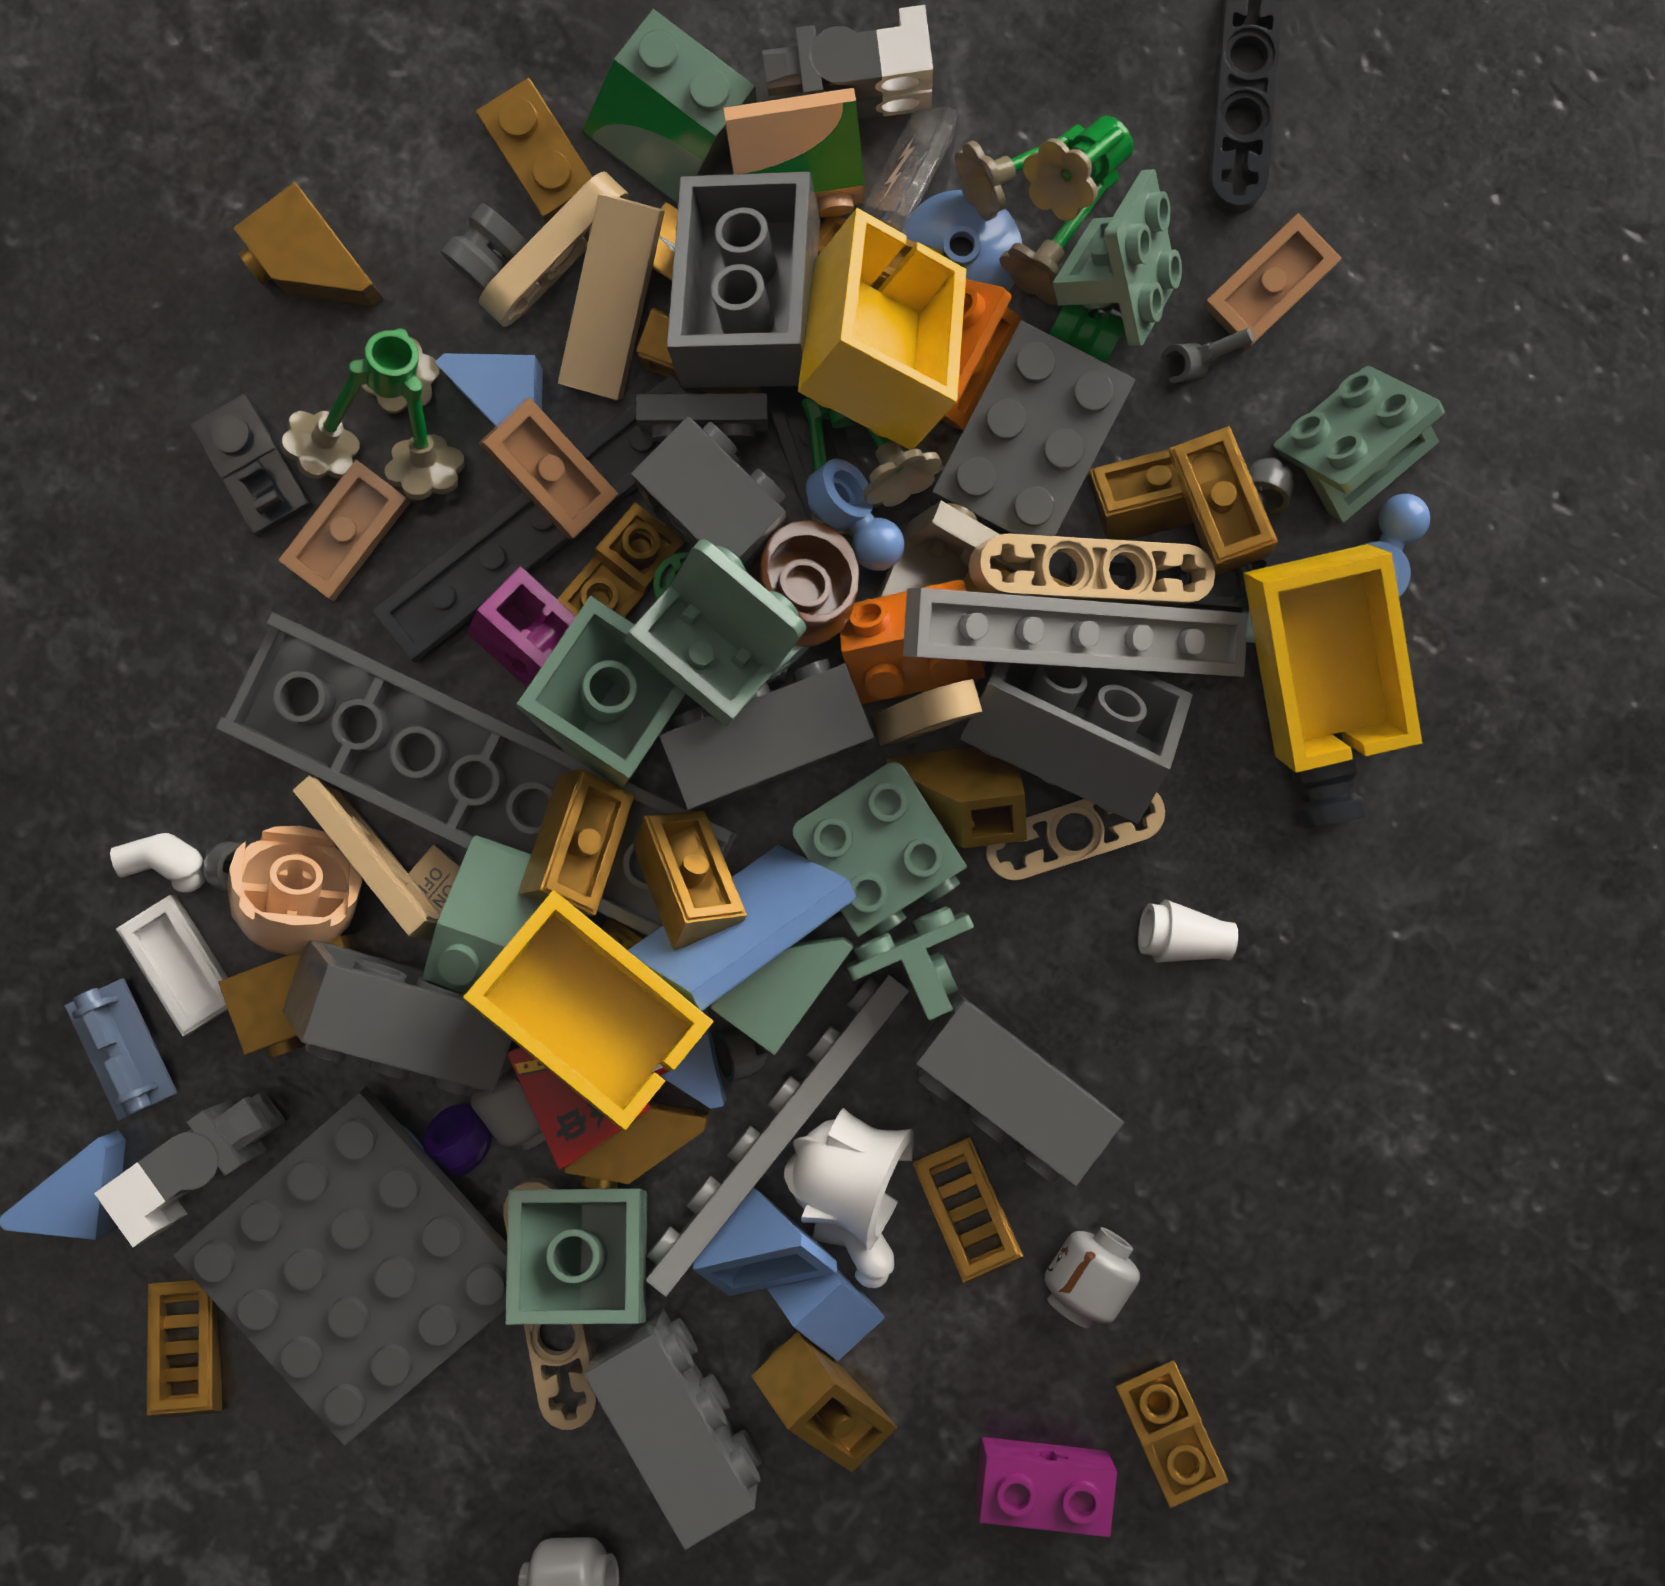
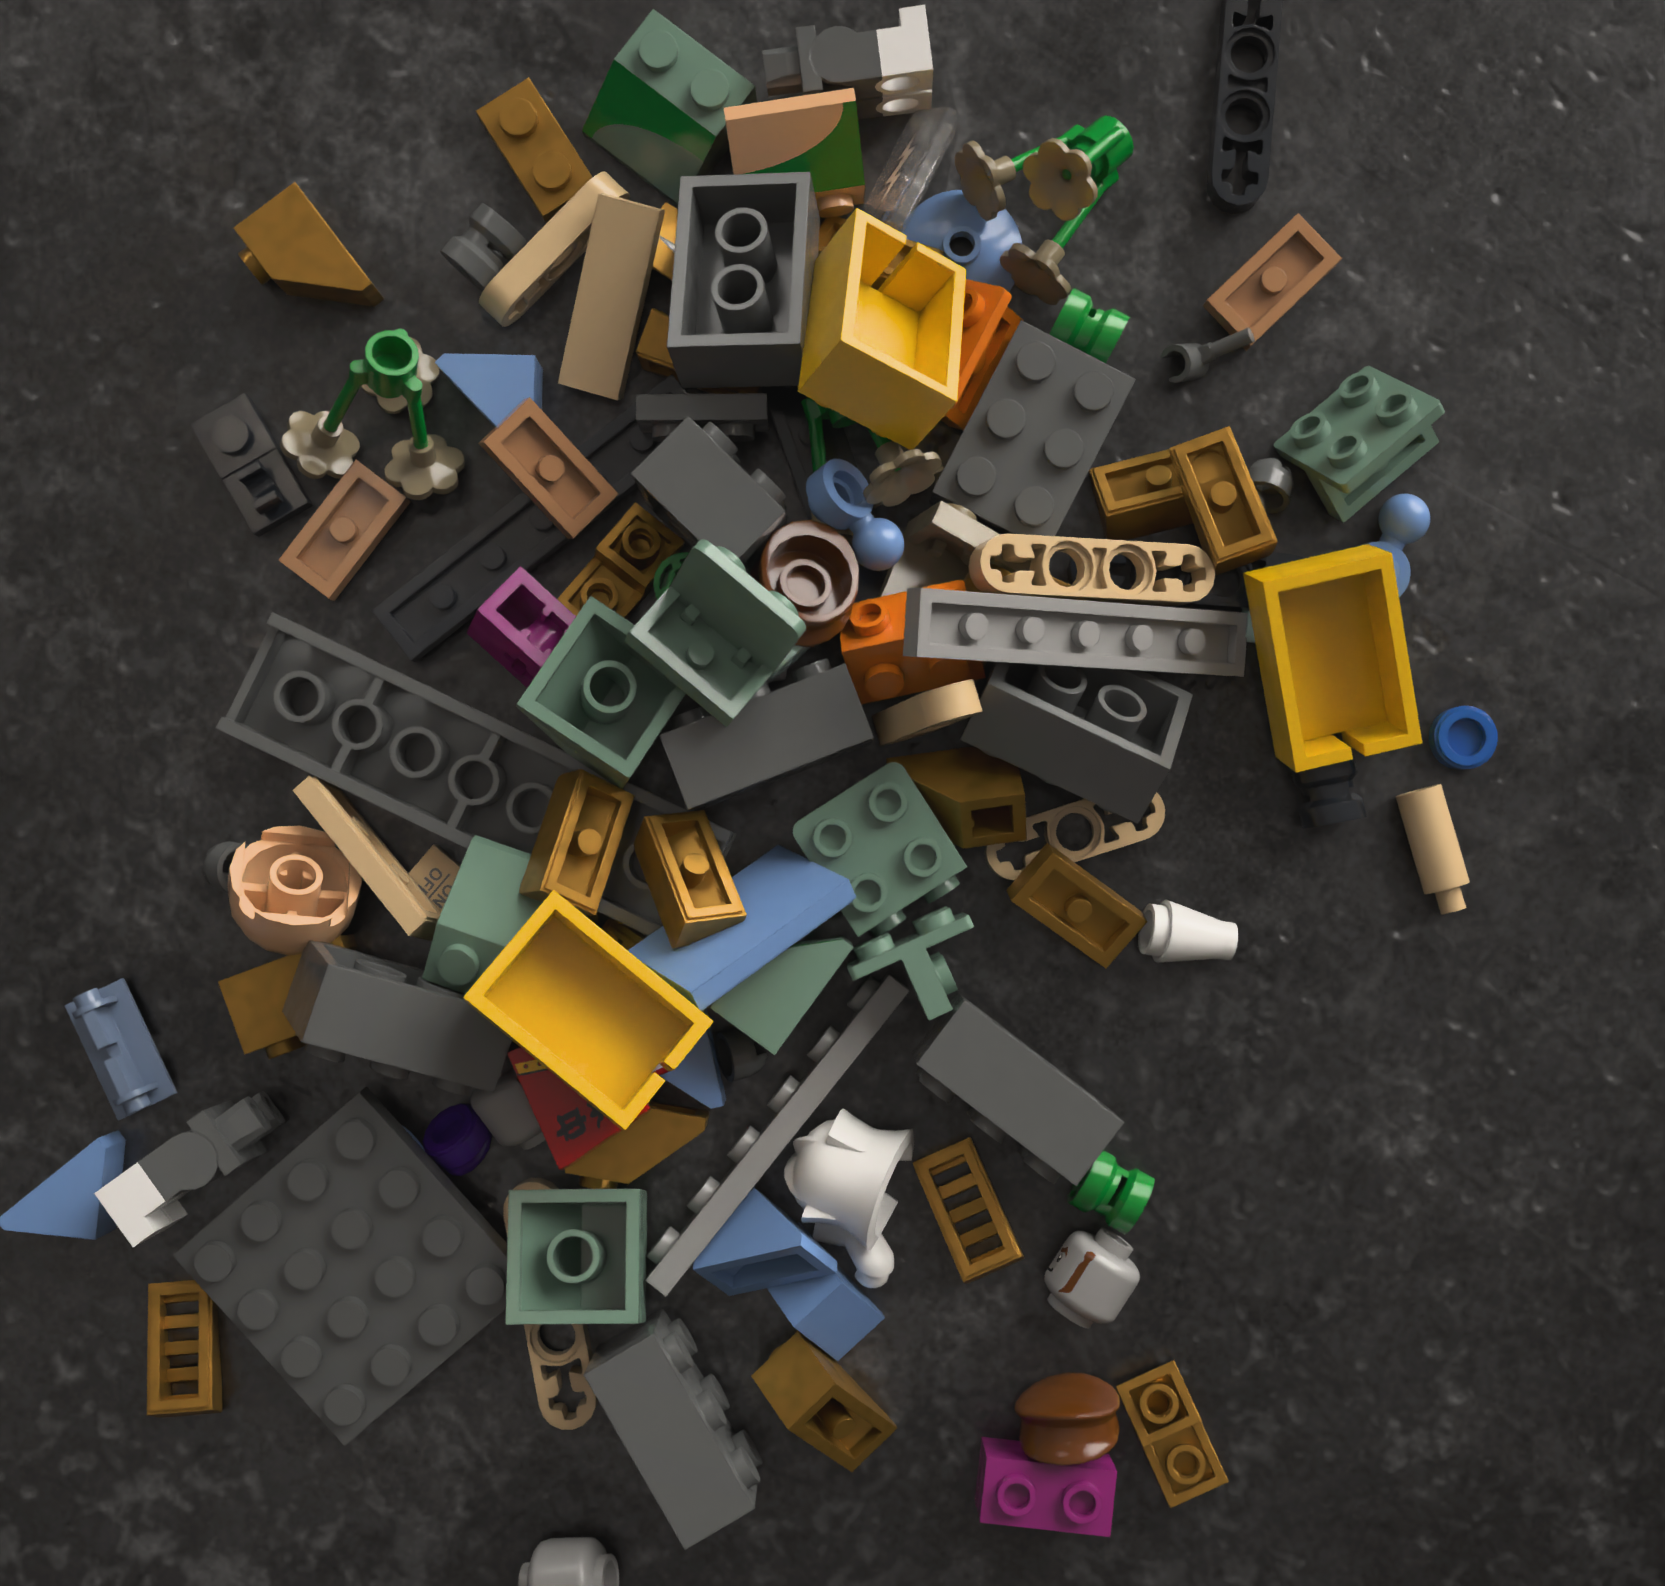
white arm [110,833,205,893] -> none
white tile [116,895,228,1037] -> none
sand green bracket [1053,169,1182,346] -> none
none -> pearl gold plate [1006,842,1148,968]
none -> reddish brown piece [1014,1373,1120,1465]
none -> green wheel [1067,1150,1155,1235]
none -> tan cylinder [1395,784,1470,914]
none -> blue tile [1428,706,1498,770]

